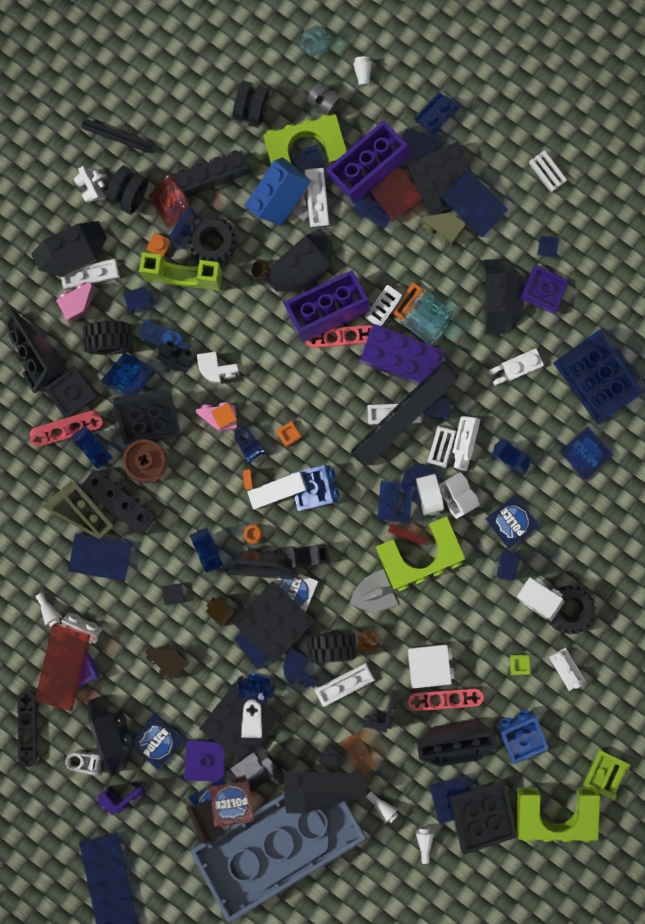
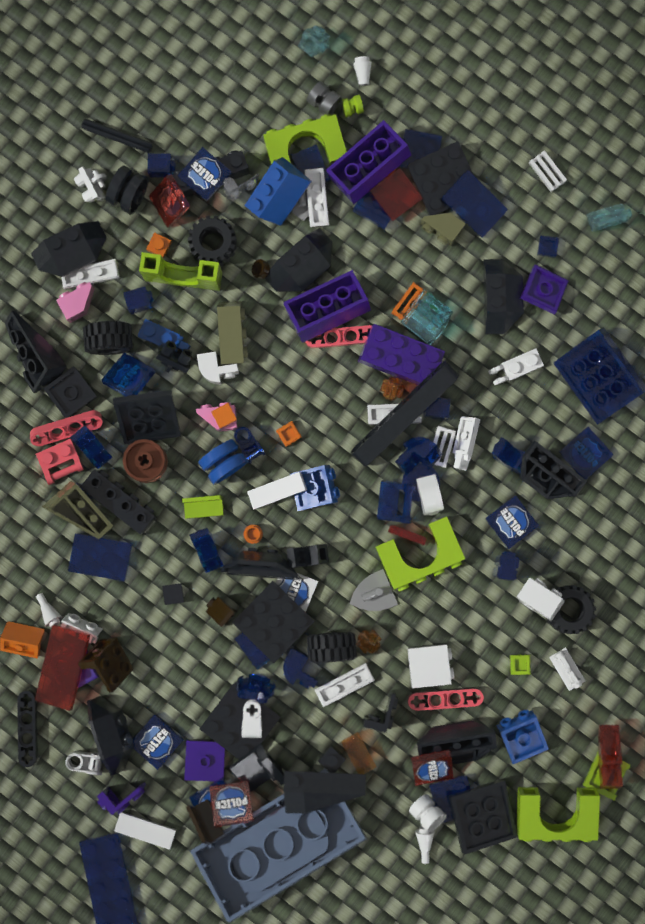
dark brown slope [145,648,190,680] -> none
clear blue plate [168,206,196,250] -> none
black wheel [232,80,269,128] -> none
orange tile [243,469,253,490] -> none
white slope [364,285,402,326] -> none
white cone [366,791,398,824] -> none
clear blue plate [414,92,460,134] -> none
white brick [438,472,479,519] -> none
none -> orange panel [0,621,45,659]
none -> coral plate [36,438,84,485]
none -> dark brown bracket [78,638,134,693]
none -> white tile [114,812,176,850]
none -> clear blue brick [147,153,176,177]
none -> tile [178,147,232,201]
none -> lime panel [182,495,224,519]
none -> blue wheel [198,439,248,485]
none -> olive wedge [217,301,248,364]
none -> clear hinge [224,174,259,202]
none -> lime wheel [341,95,364,118]
none -> clear orange gear [380,376,405,400]
none -> clear blue brick [396,437,443,475]
none -> white wheel [409,794,446,833]
none -> tile [411,750,454,786]
none -> black wedge [520,440,587,499]
none -> clear light blue bracket [587,203,632,232]
none -> clear red slope [598,725,623,789]

